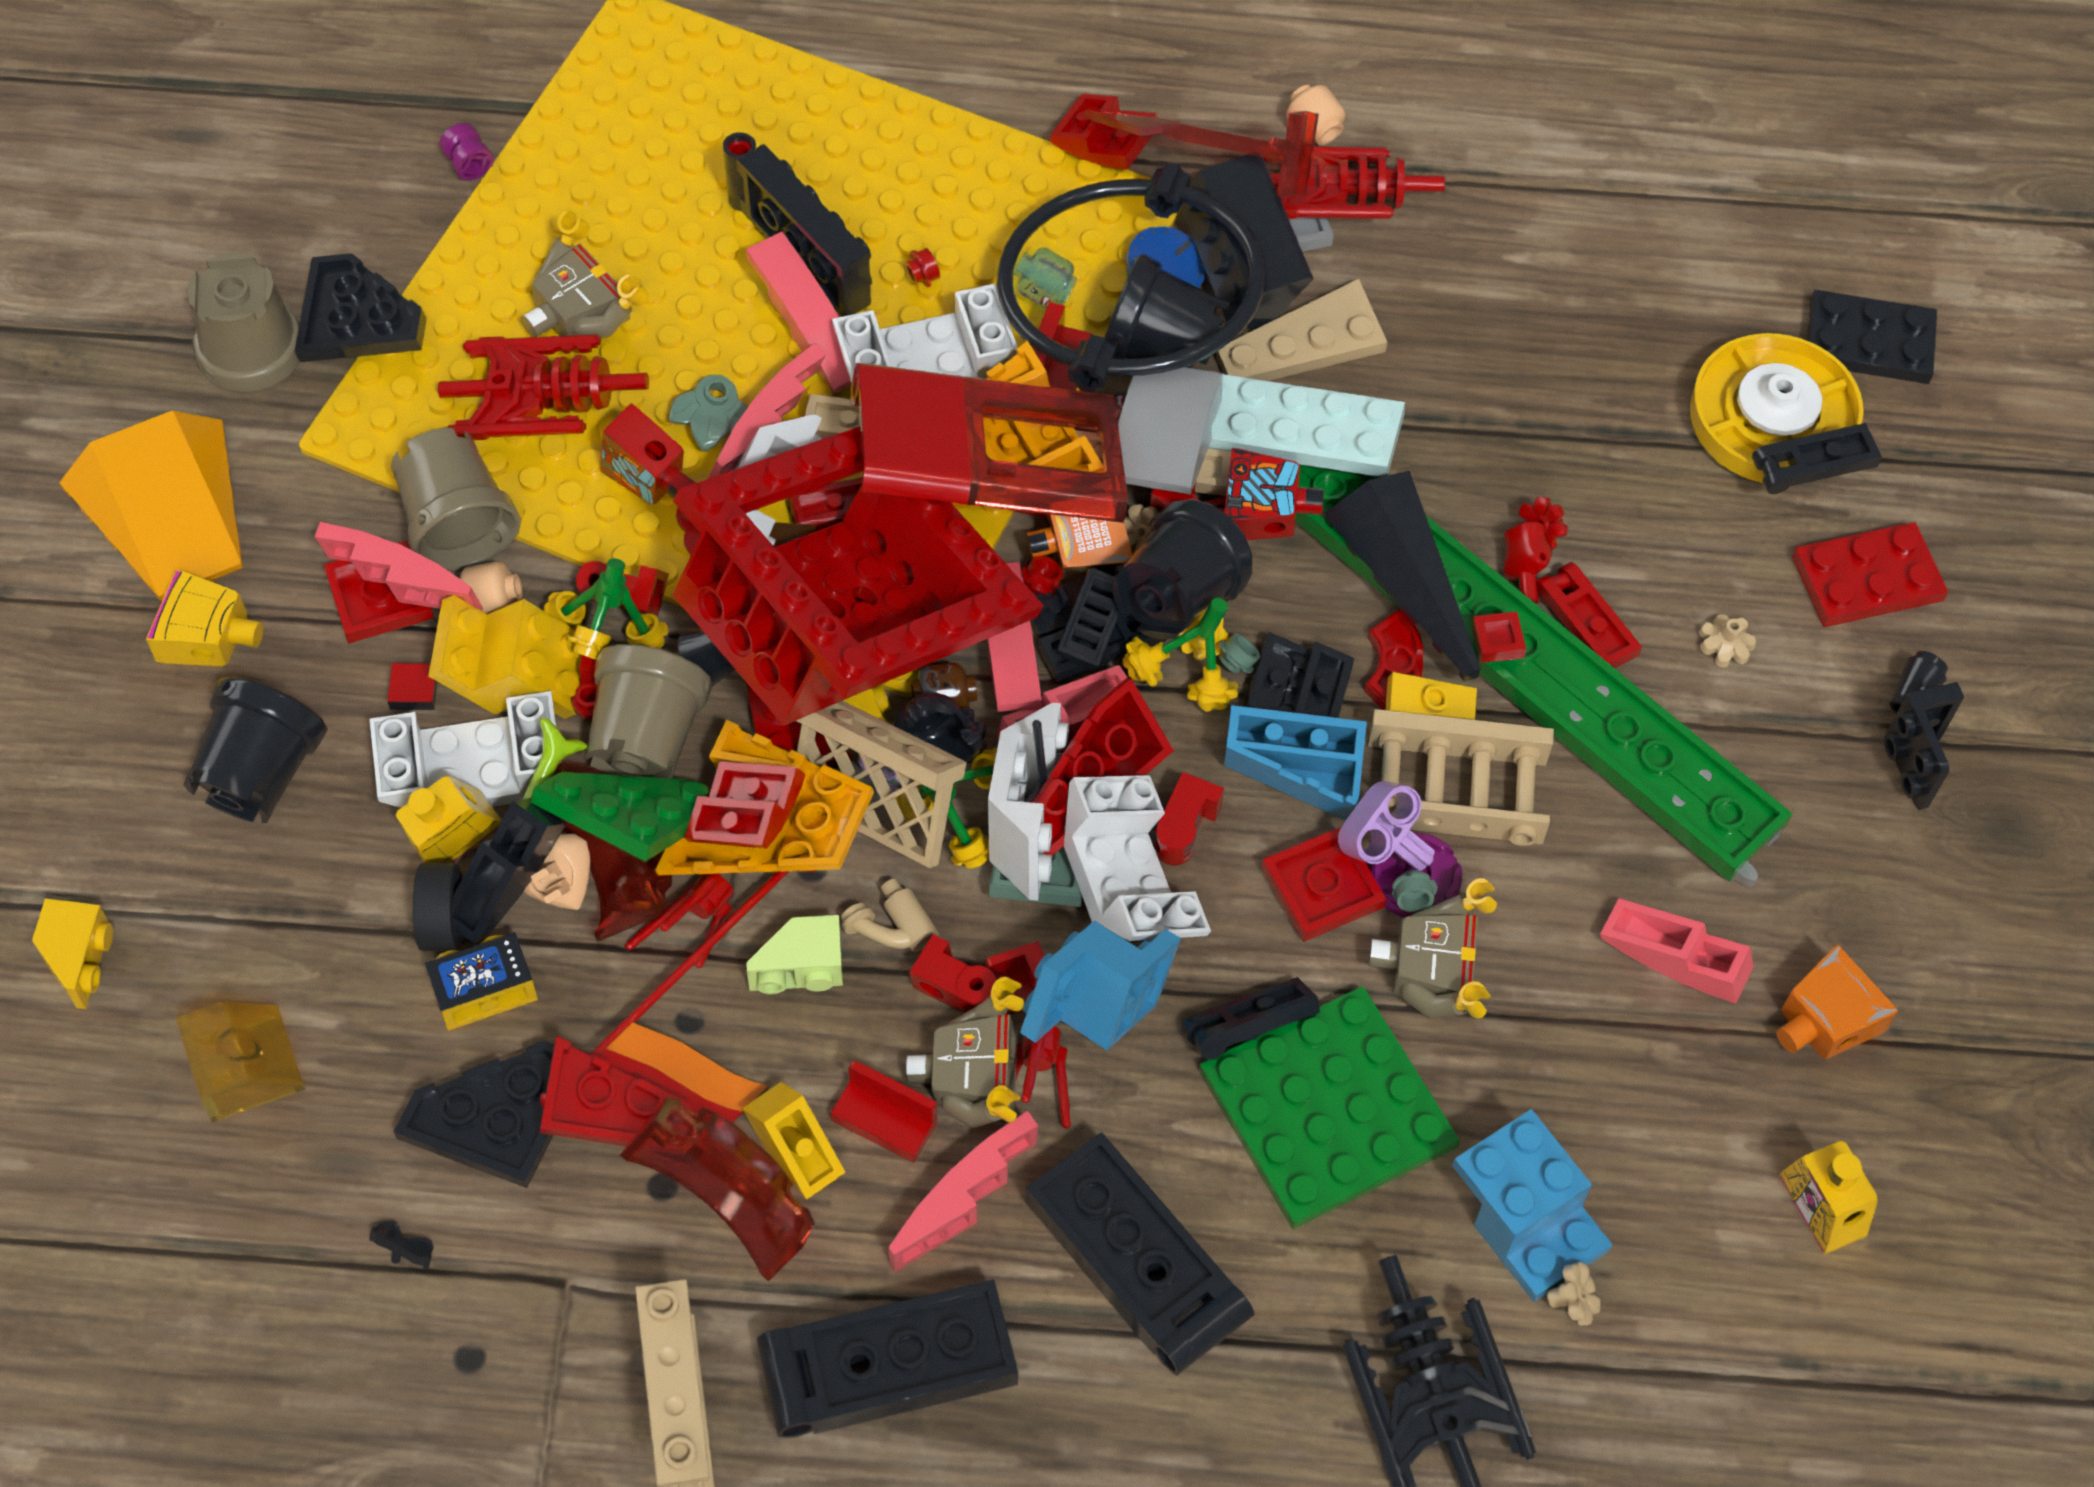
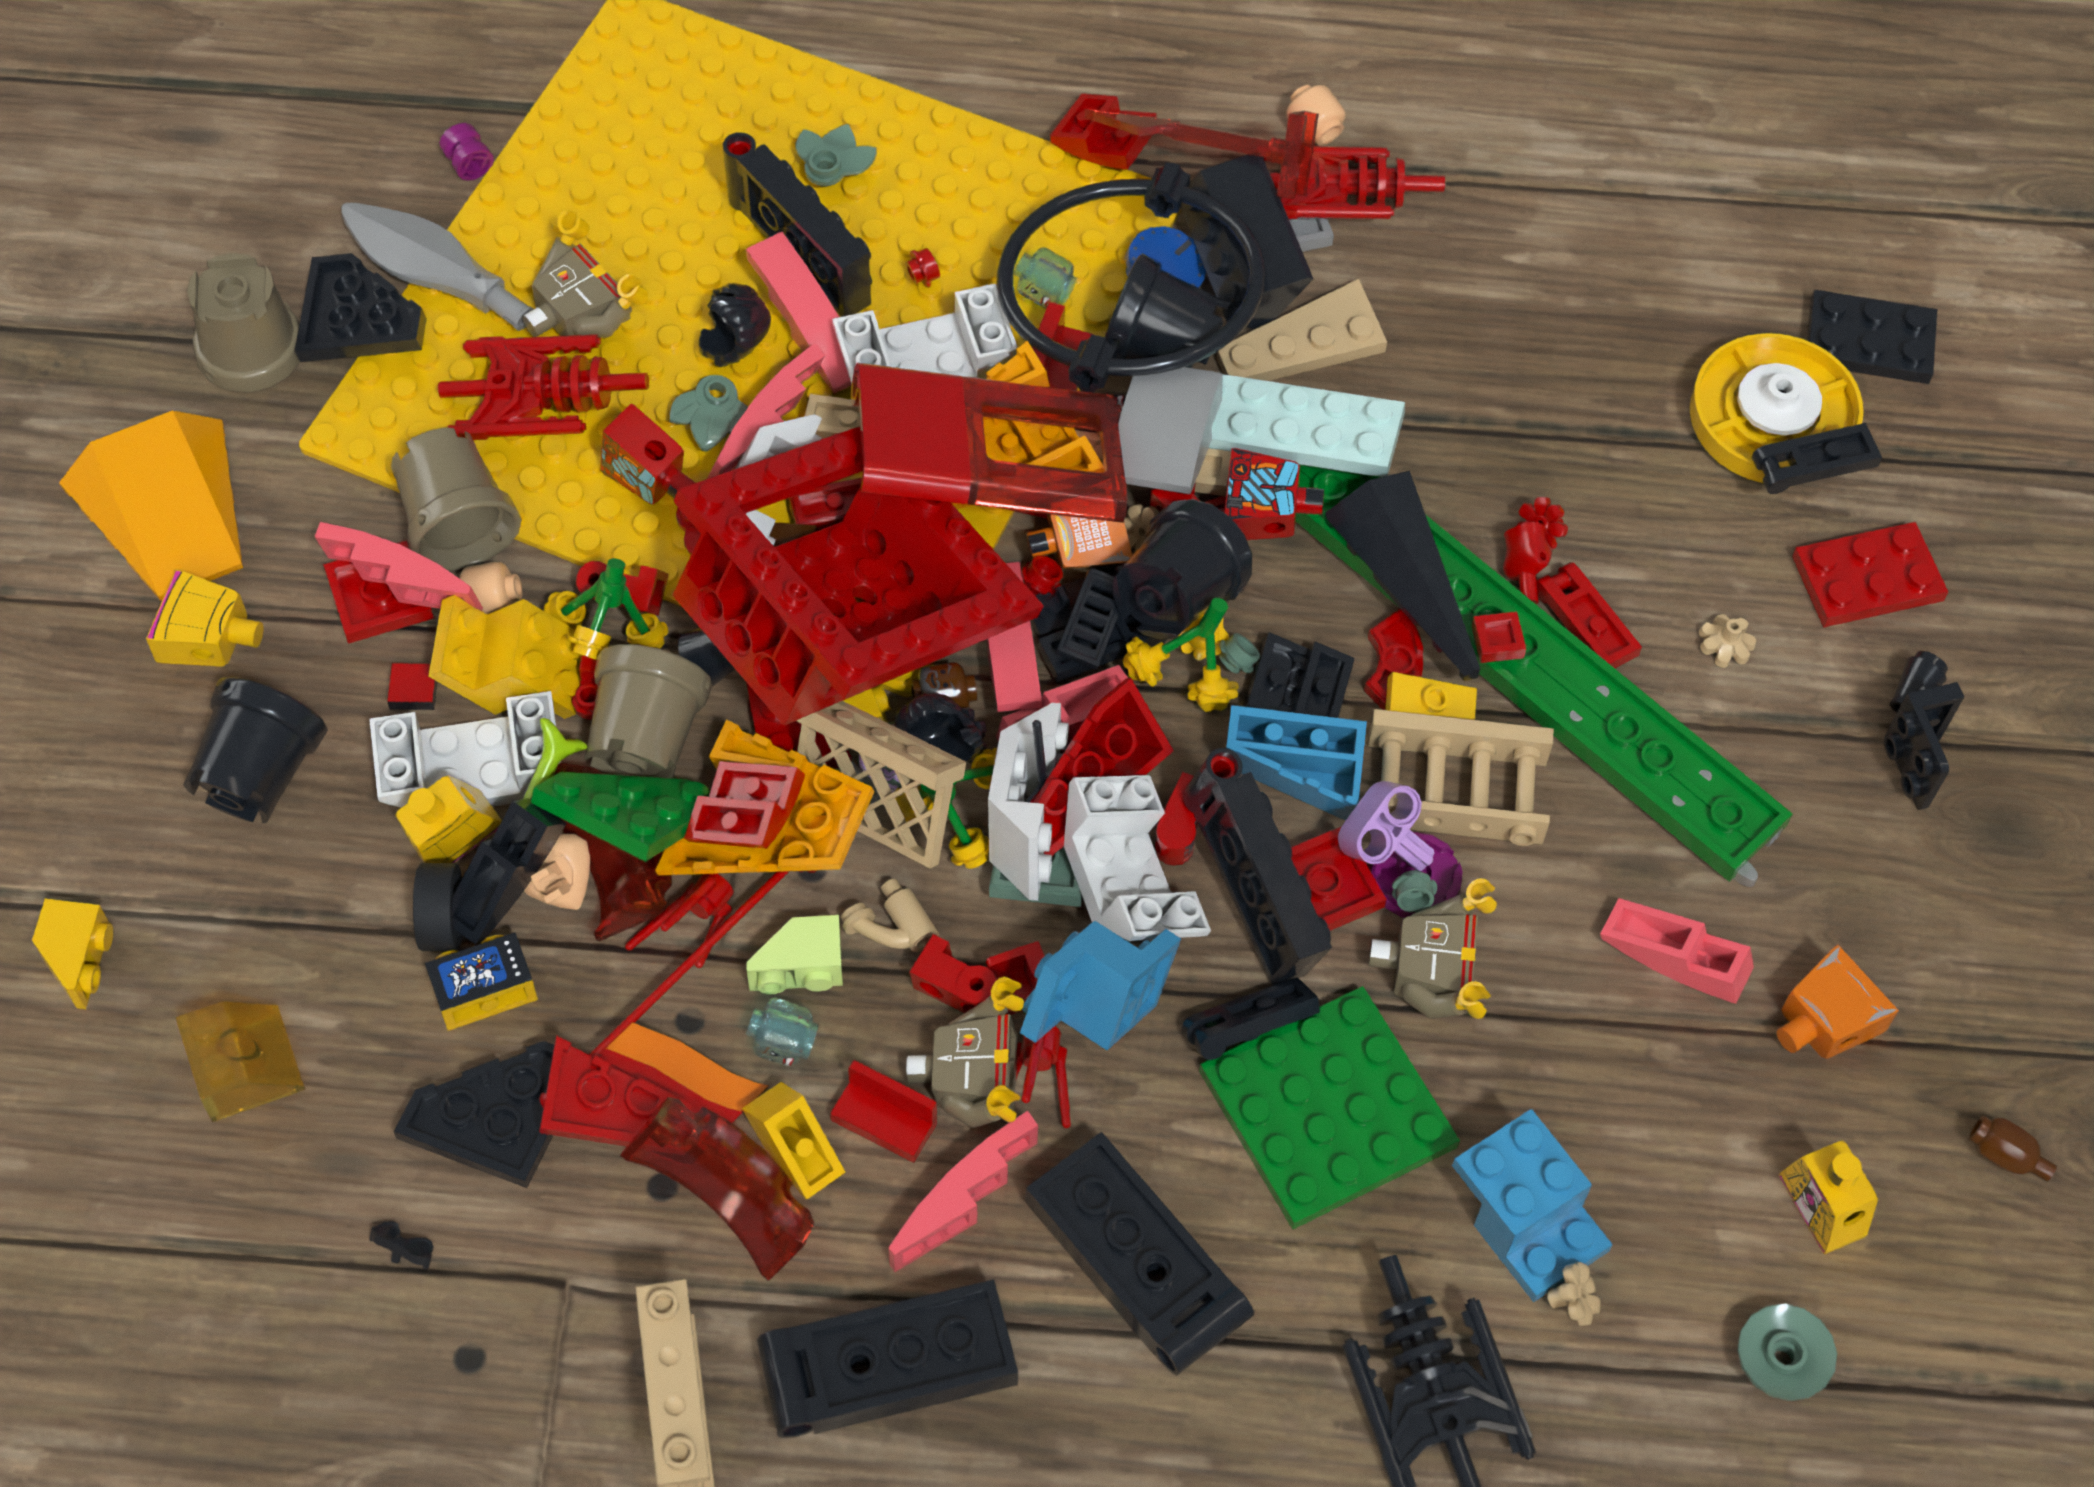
none -> light grey animal [341,203,533,331]
none -> black hair [699,283,771,367]
none -> clear light blue head [746,998,819,1067]
none -> sand green plate [796,124,877,186]
none -> black hinge [1183,748,1332,986]
none -> sand green dish [1737,1304,1837,1401]
none -> reddish brown plant [1968,1115,2057,1182]

